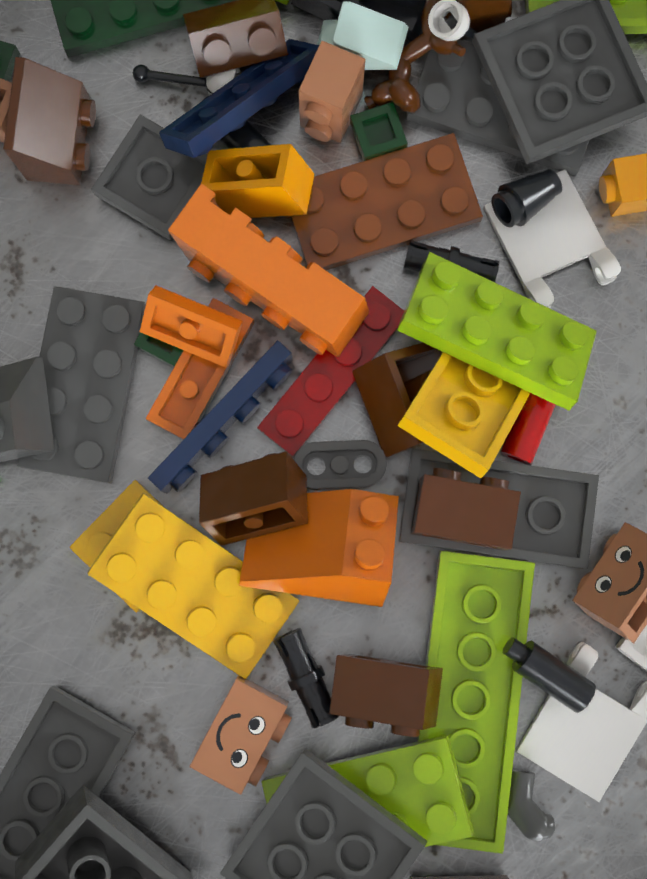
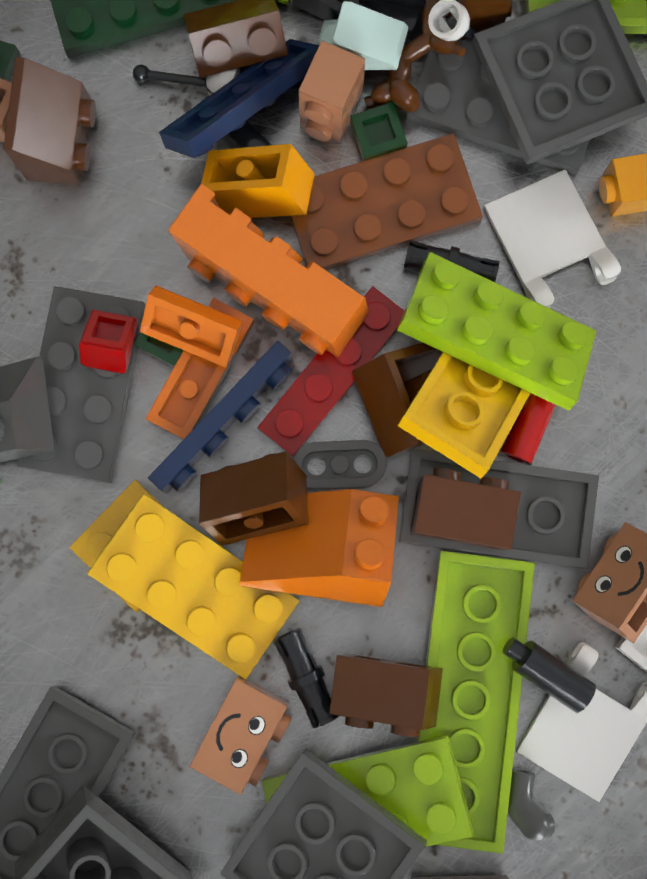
dark grey plate [91,114,208,241] -> none
black cone [491,169,562,228] -> none
none -> red slope [79,309,138,374]

